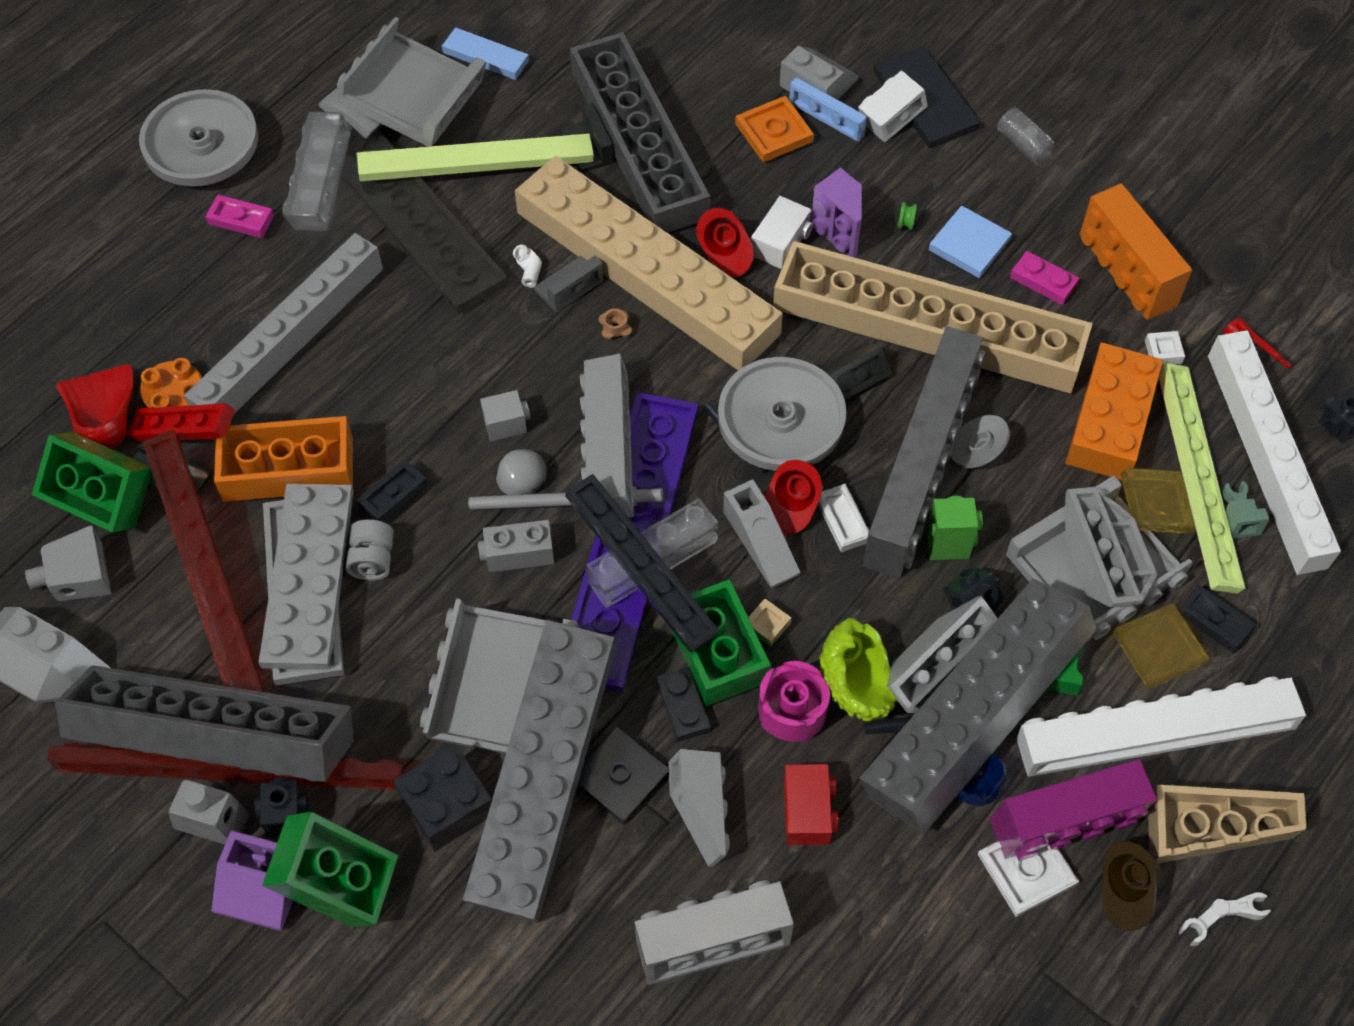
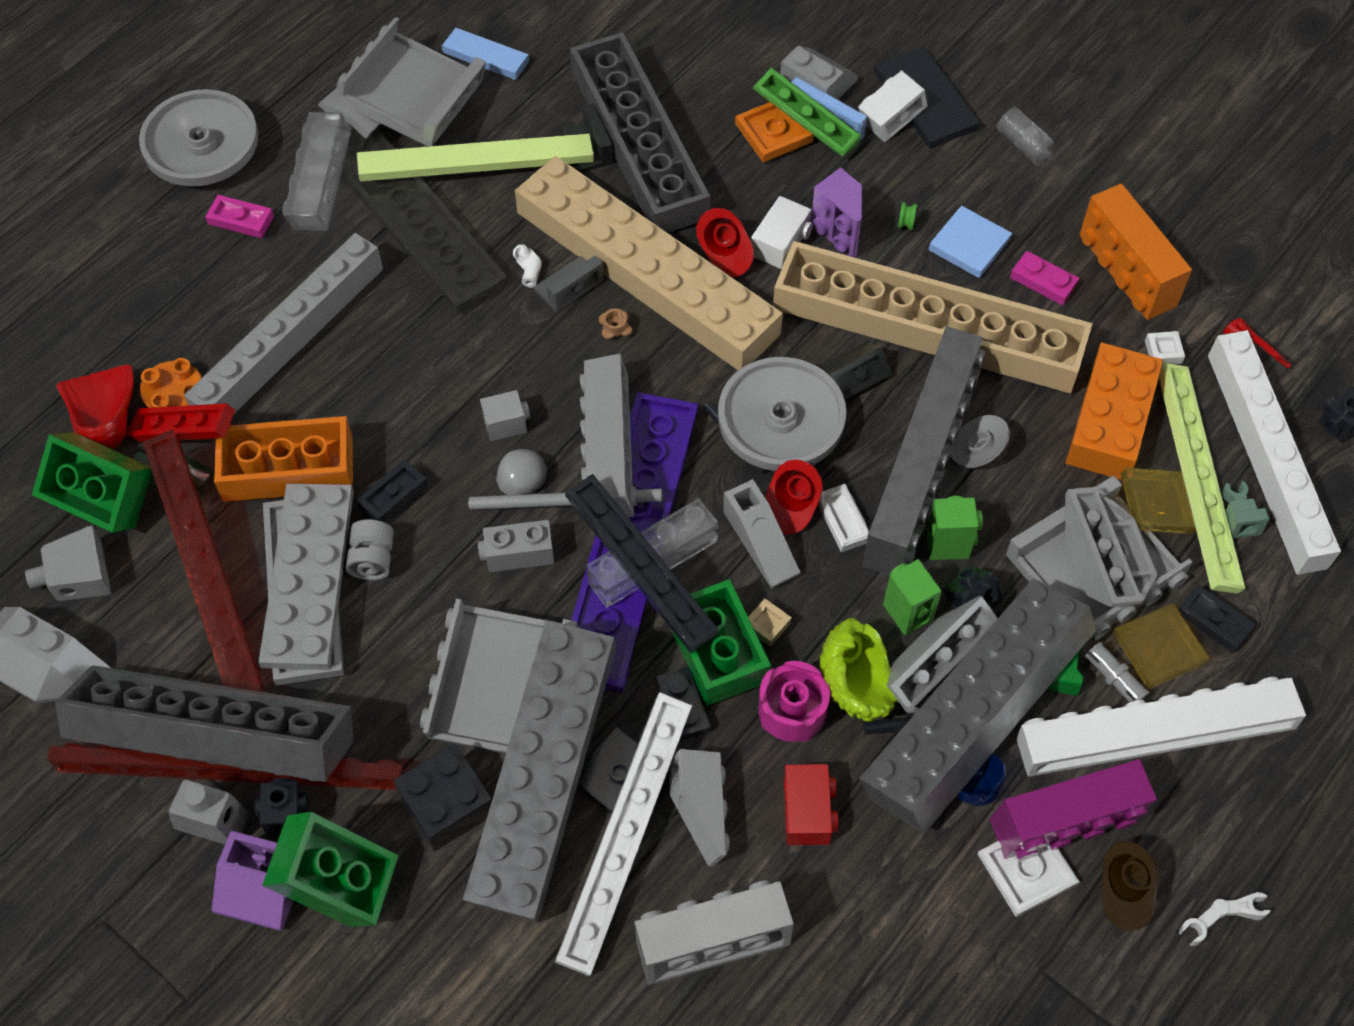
tan wedge [1148,785,1306,864] -> none
none -> white plate [555,692,692,976]
none -> bright green slope [753,68,861,157]
none -> bright green brick [883,559,941,636]
none -> light grey pin [1085,642,1150,702]

